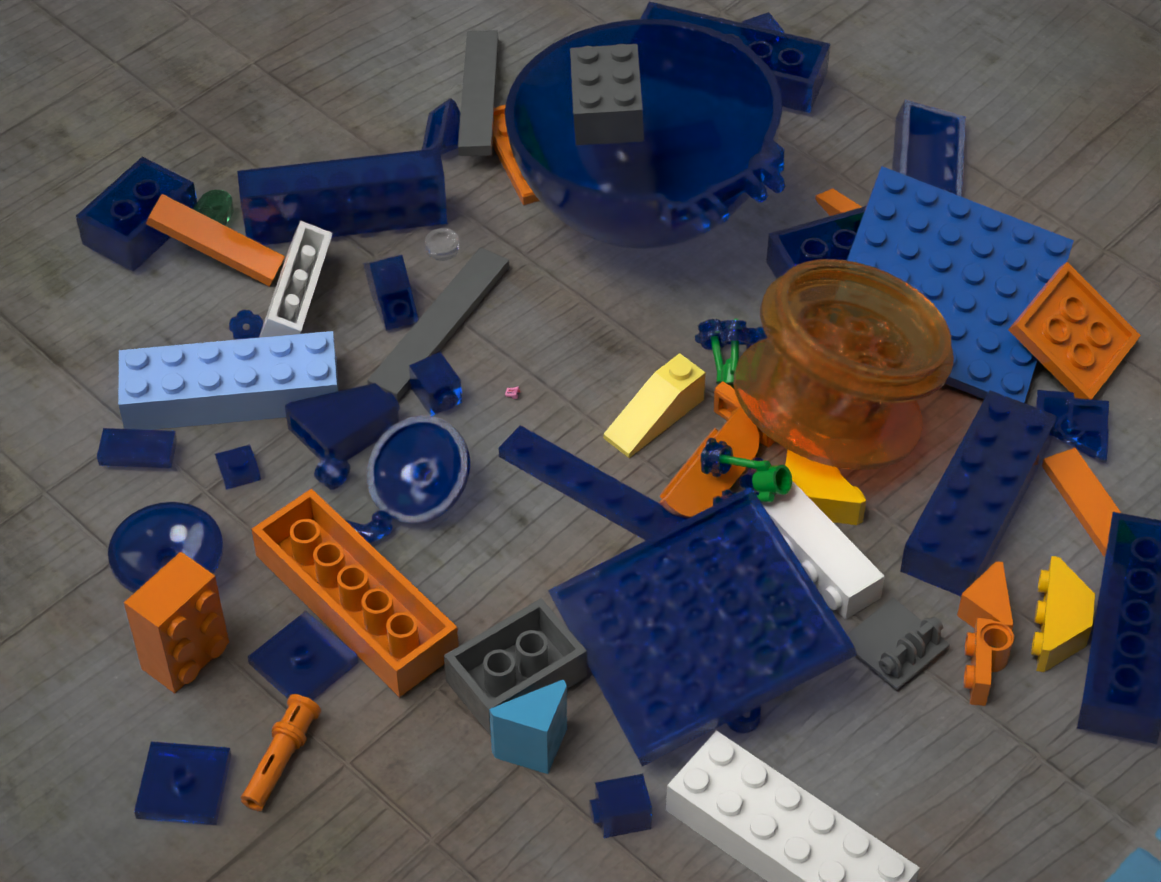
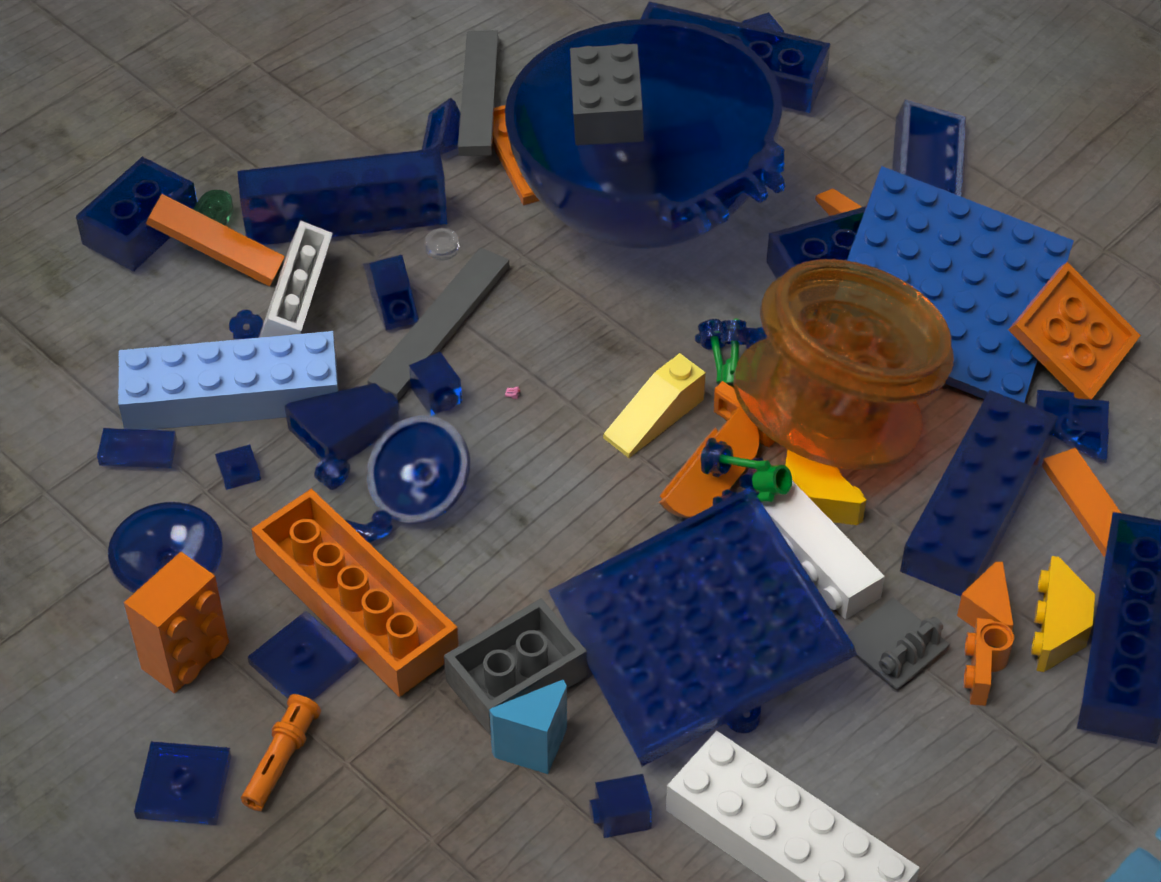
clear blue plate [498,425,763,595] -> none

